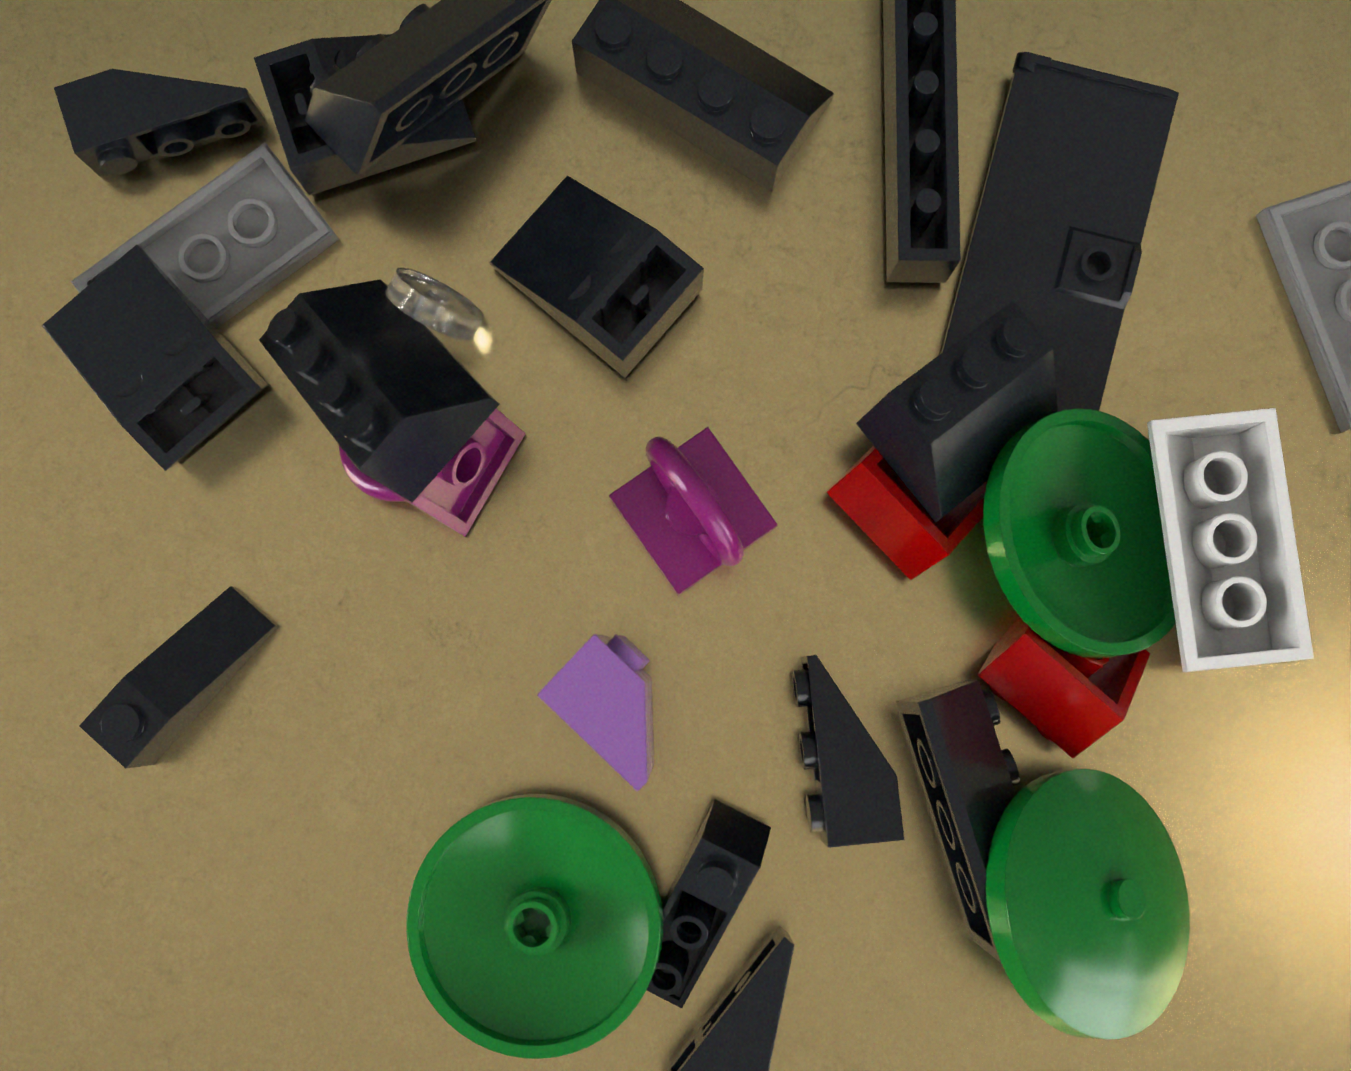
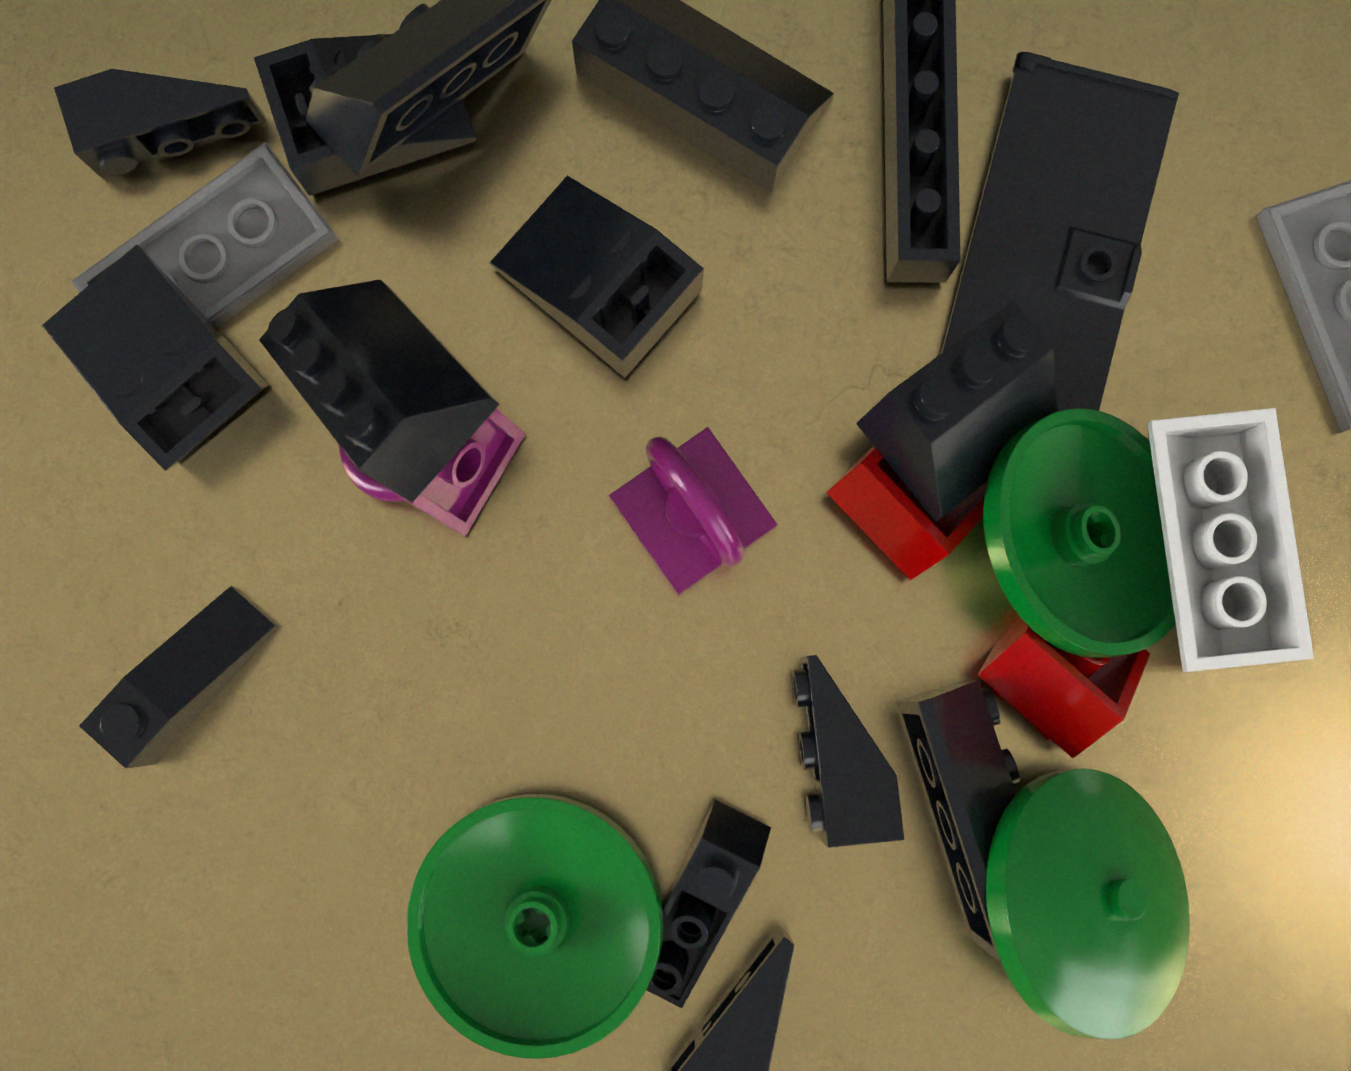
clear piece [385,267,484,341] -> none
medium lavender slope [537,634,654,792] -> none

